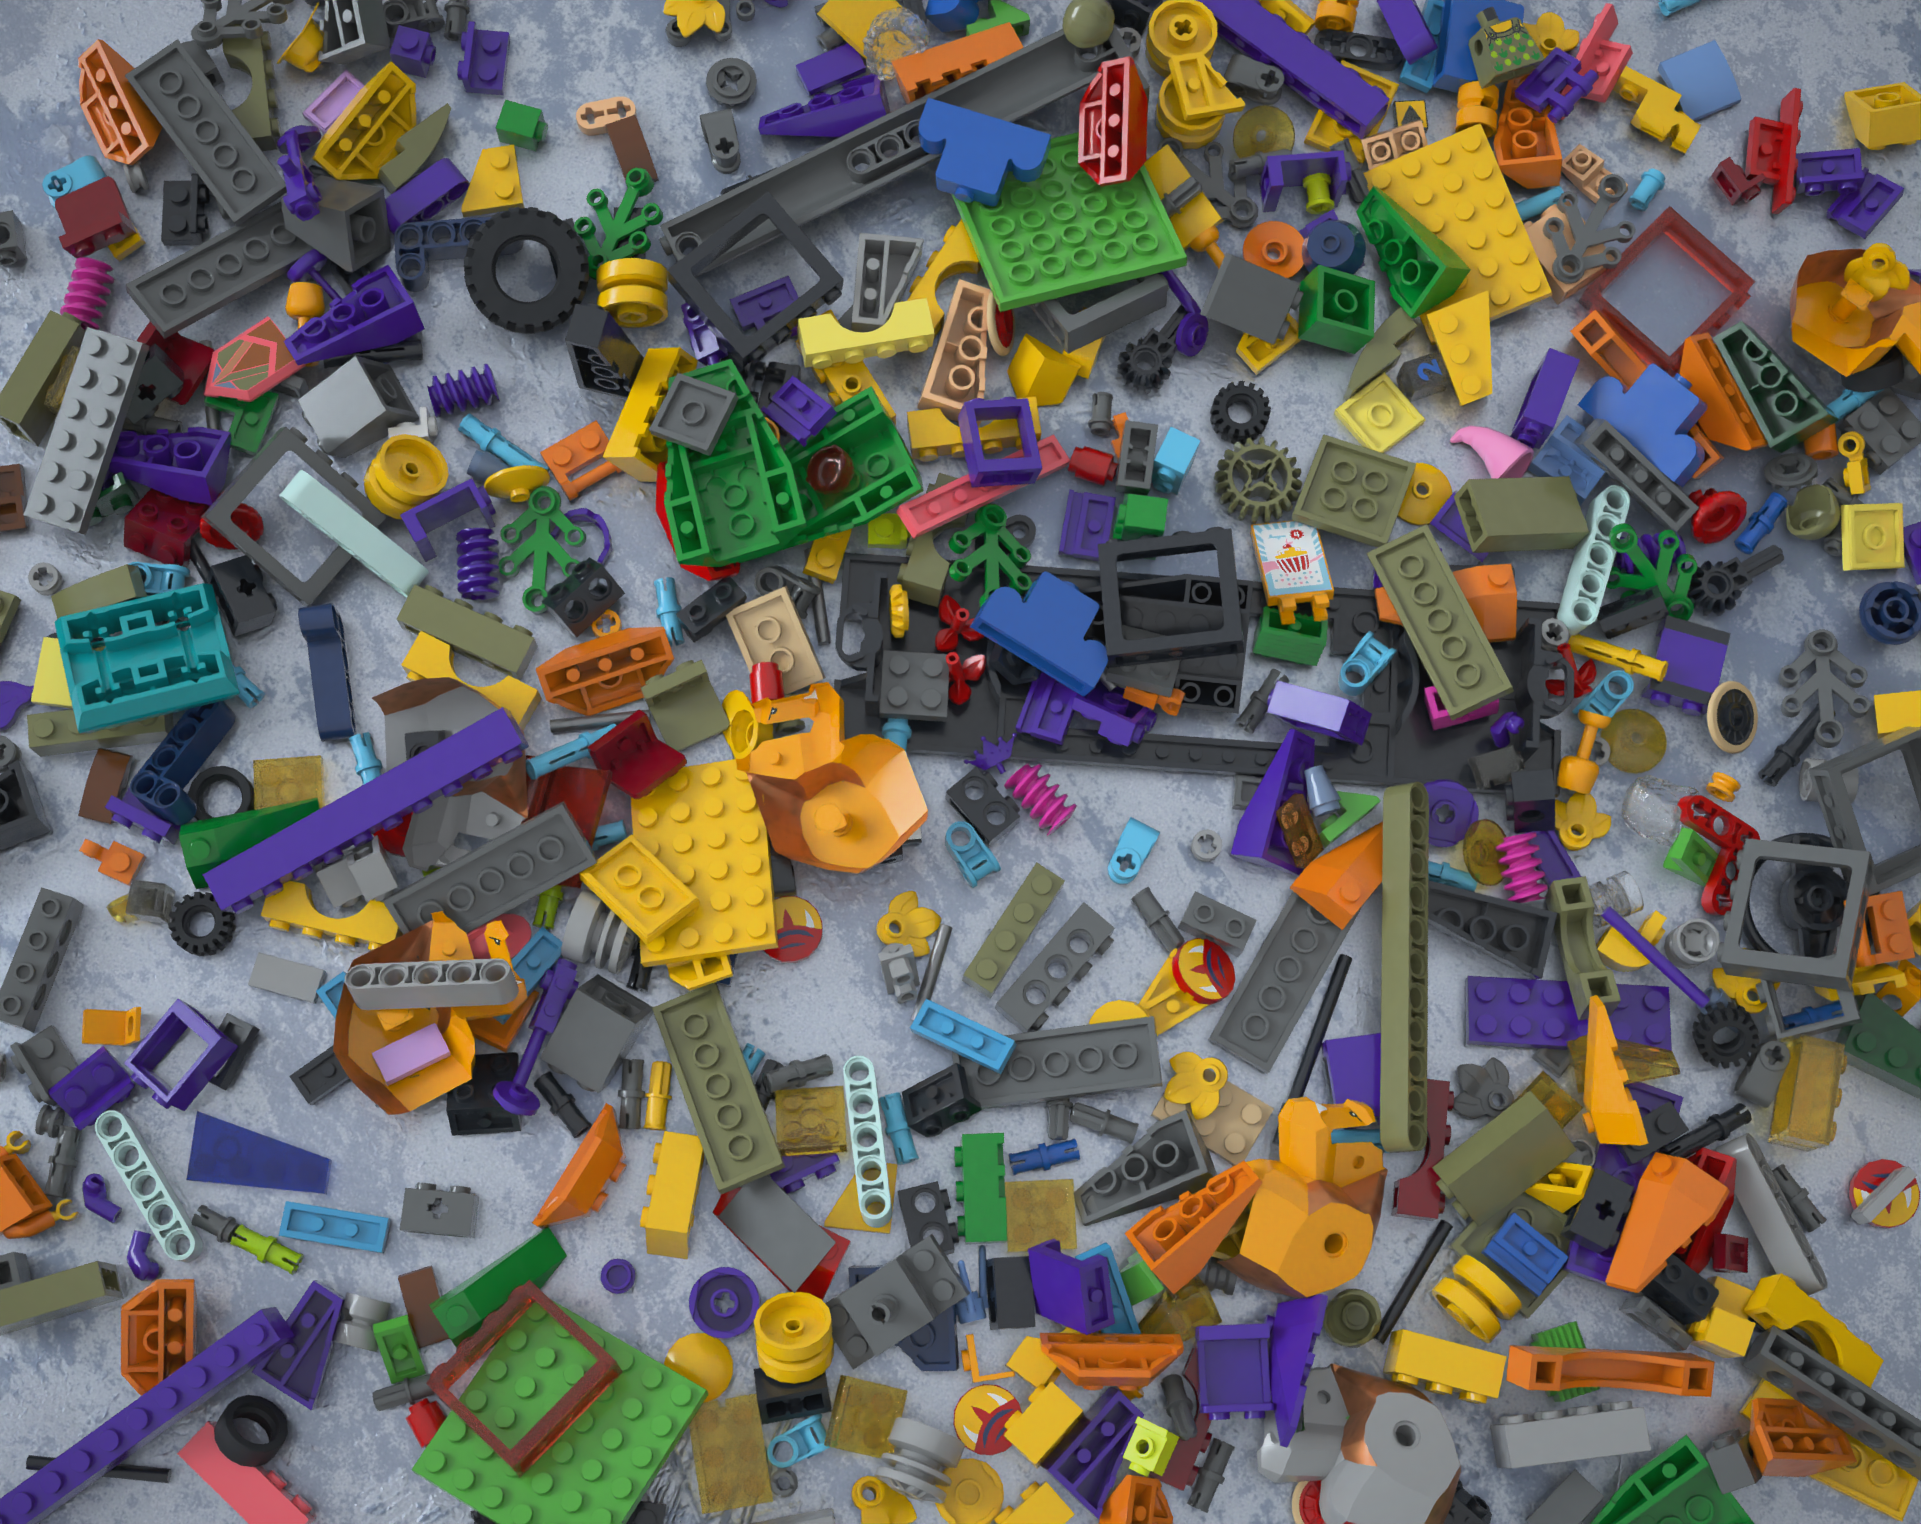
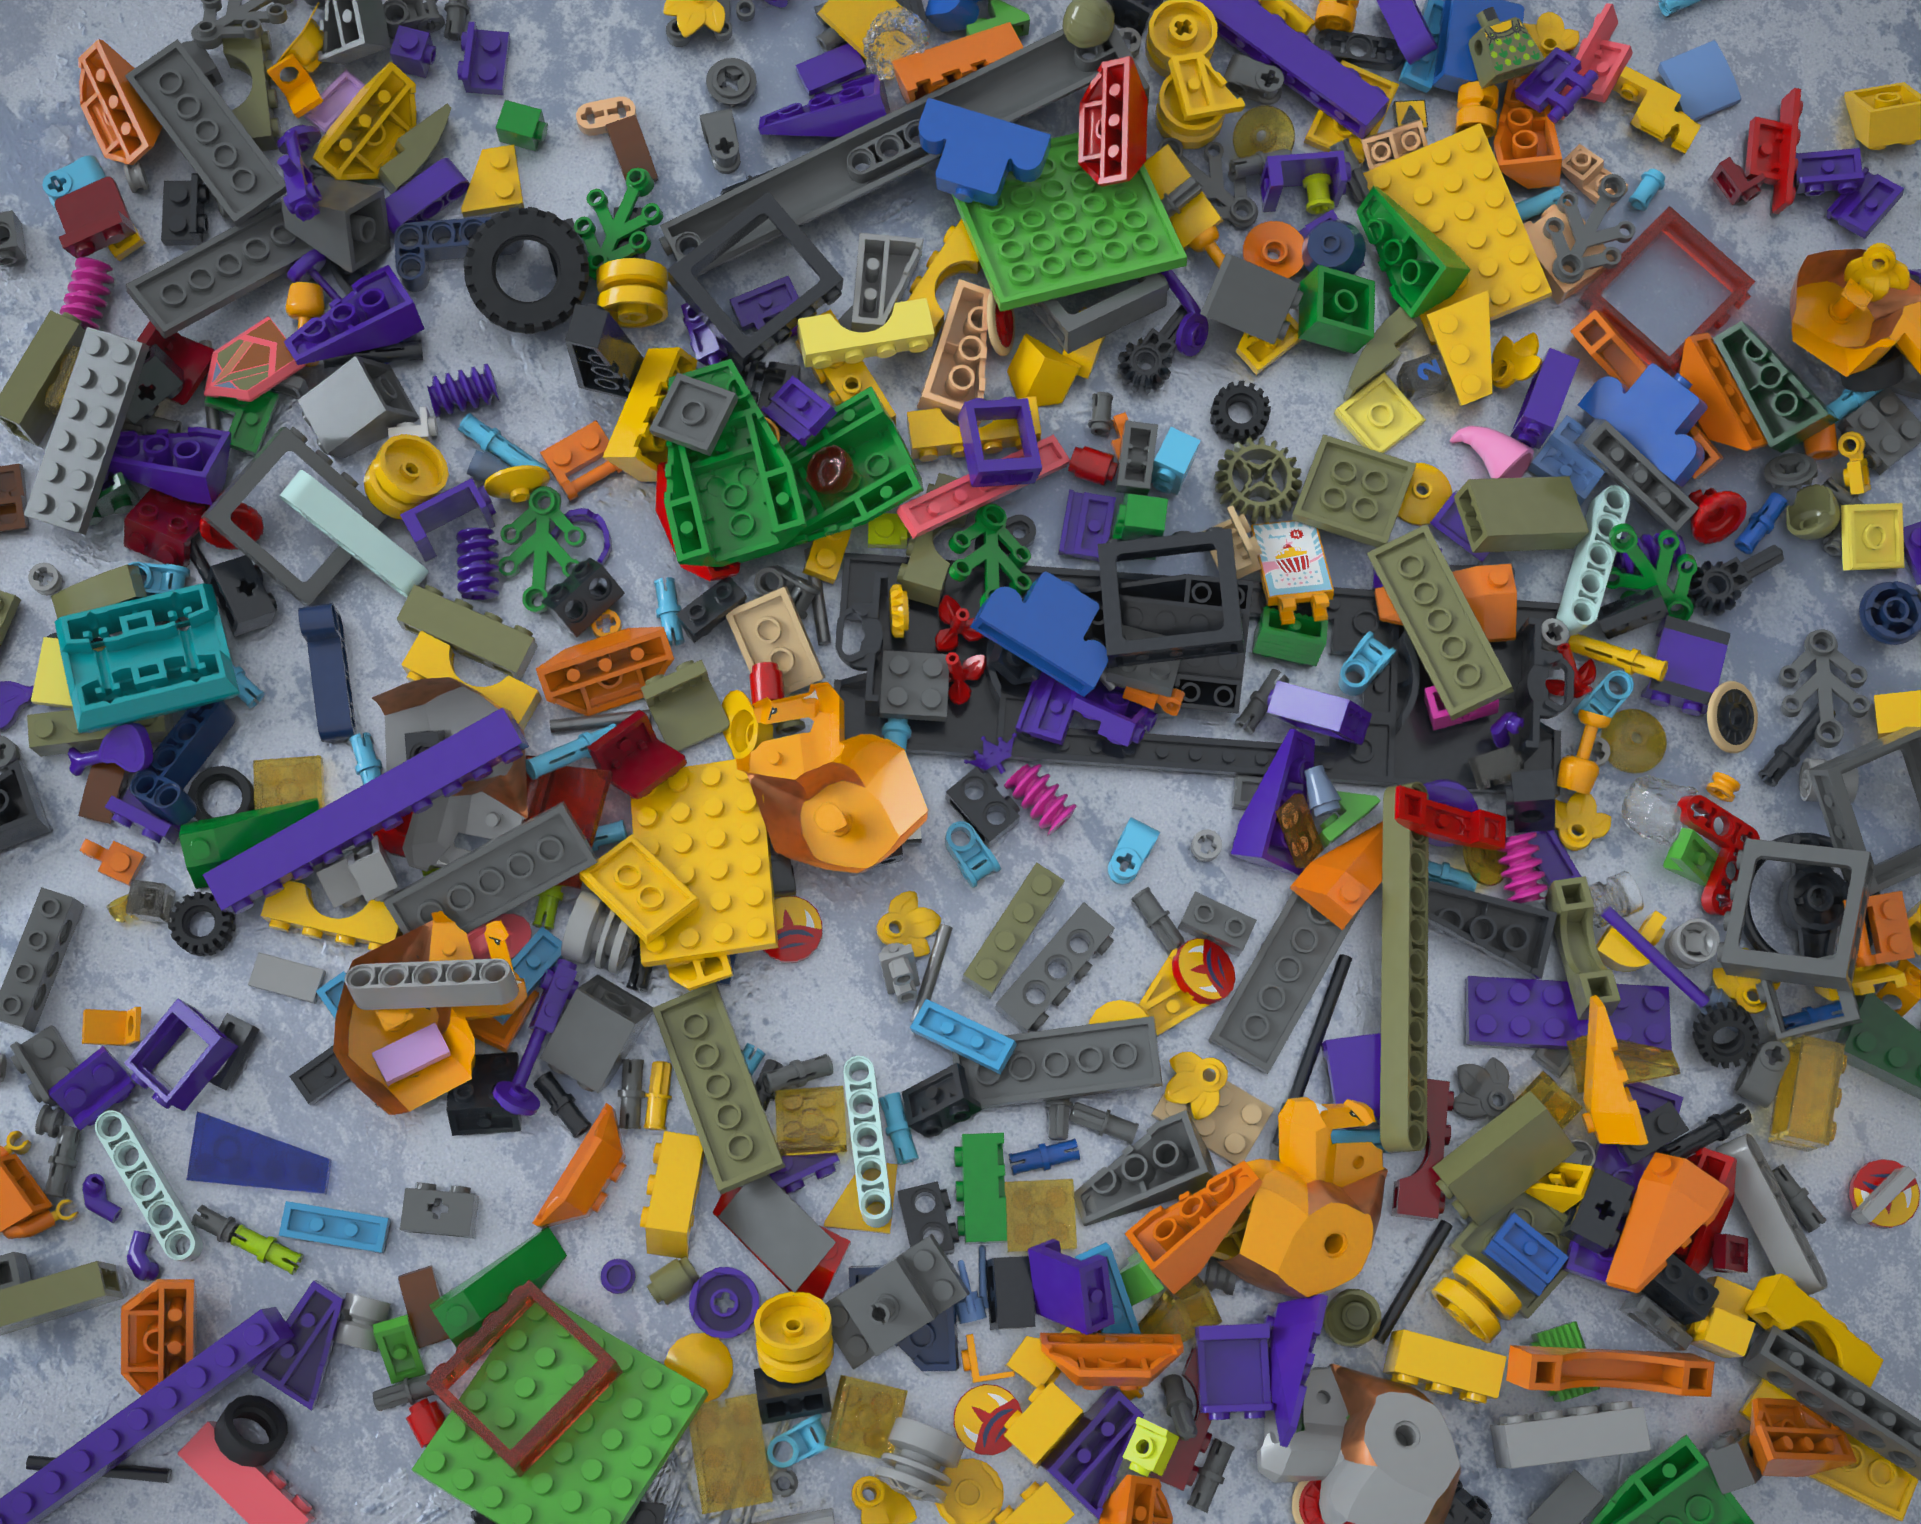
none -> dark purple piece [68,723,153,776]
none -> light orange bracket [267,53,323,118]
none -> olive brick [647,1256,700,1306]
none -> tan bracket [1202,505,1262,579]
none -> red slope [1394,785,1506,850]
none -> yellow plate [1491,332,1542,389]

